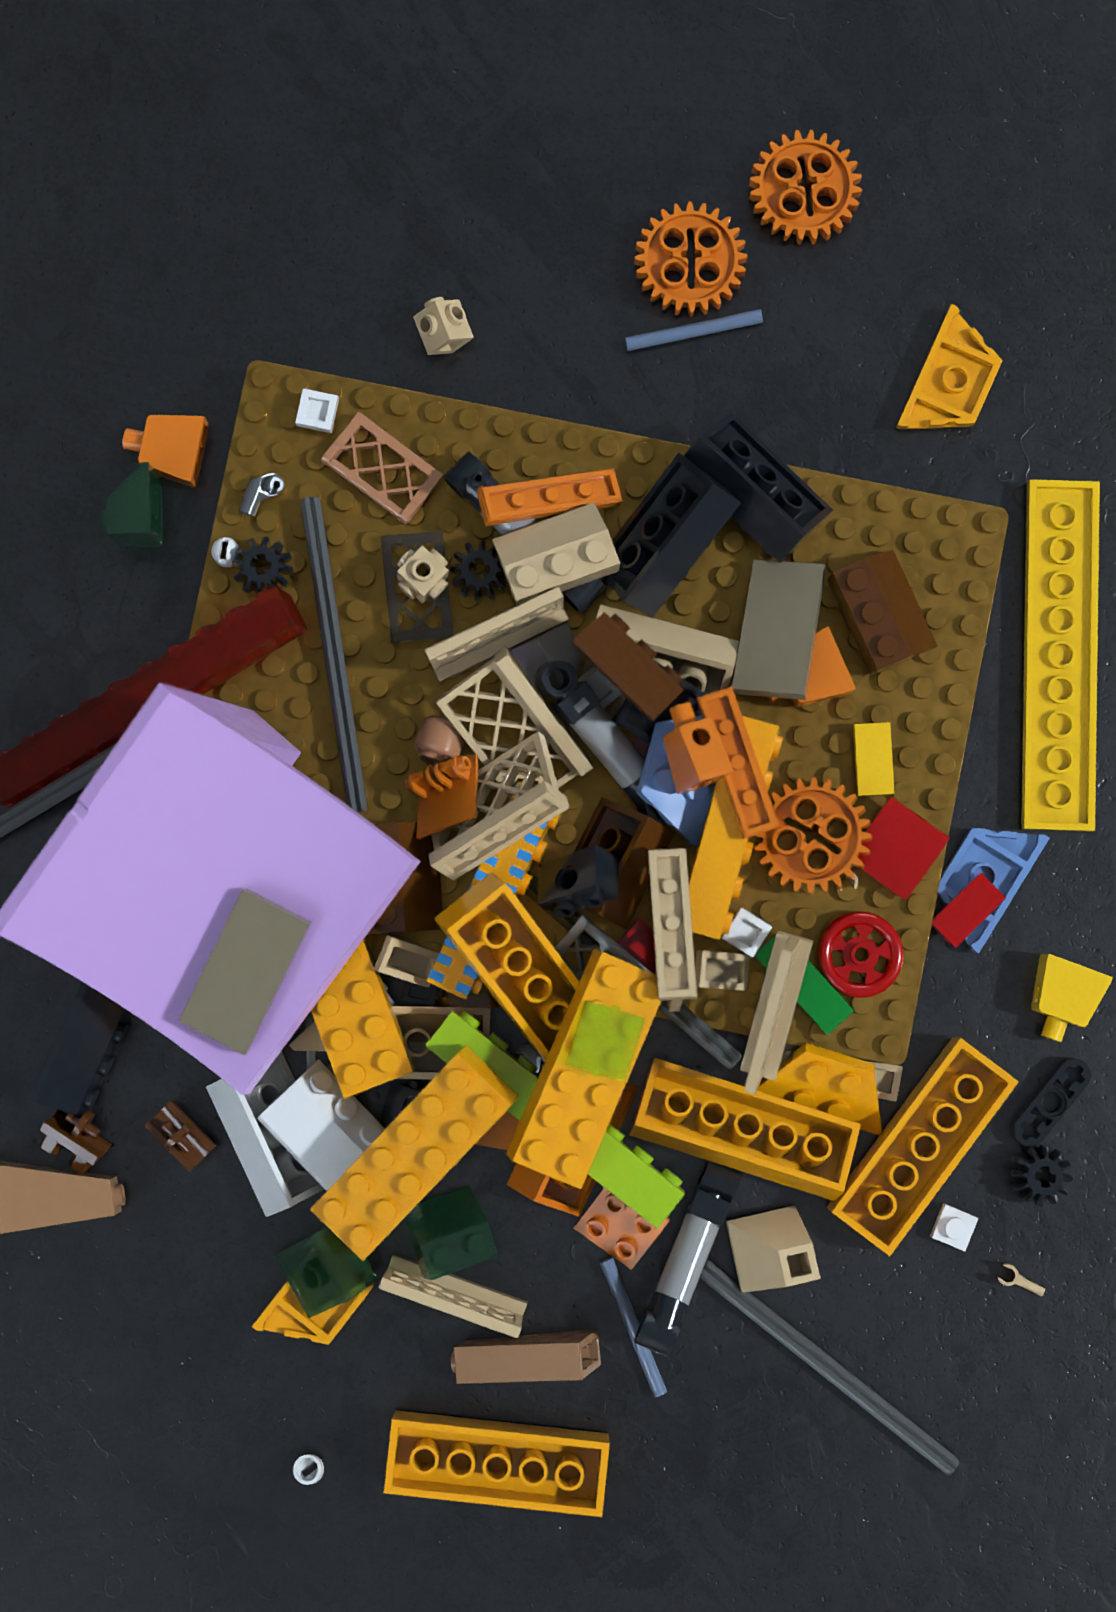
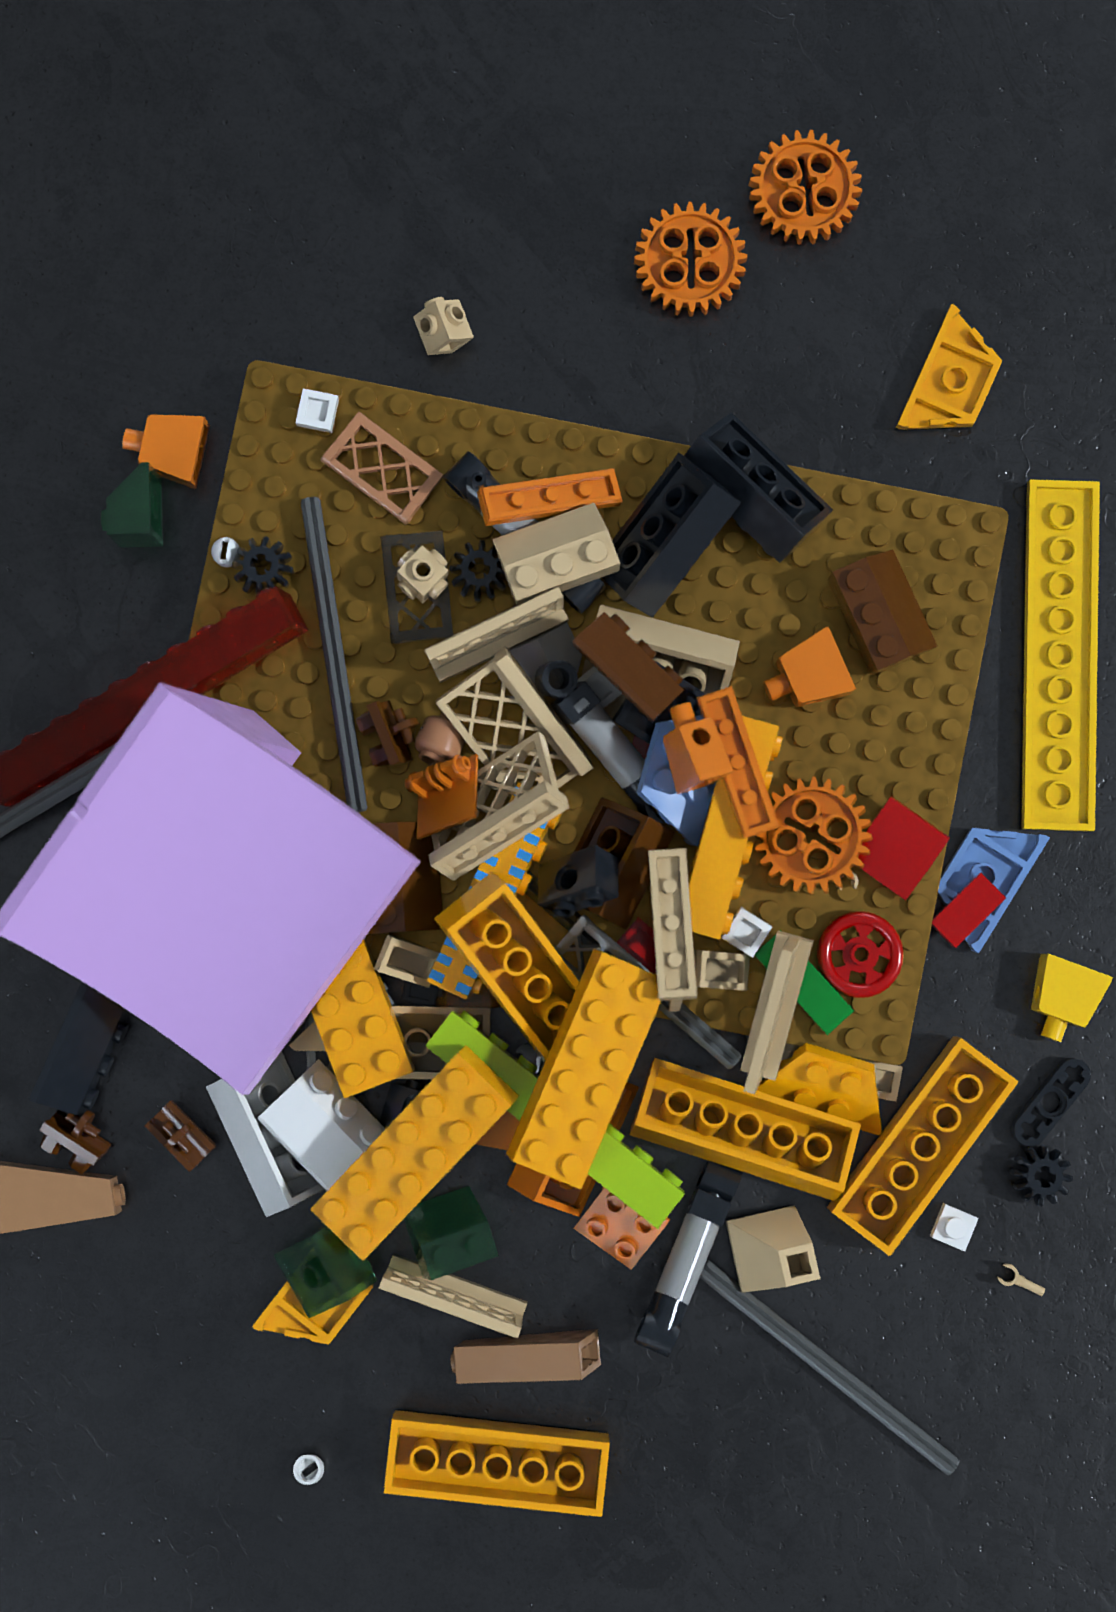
dark tan tile [179,888,312,1055] -> none
dark grey arm [238,473,285,517] -> none
clear neon green piece [566,1000,645,1082] -> none
sand blue bar [600,1257,667,1397] -> none
sand blue bar [625,309,763,351] -> none
dark tan tile [732,559,826,700] -> none
yellow tile [853,722,895,797] -> none
none -> reddish brown hips [356,701,420,767]

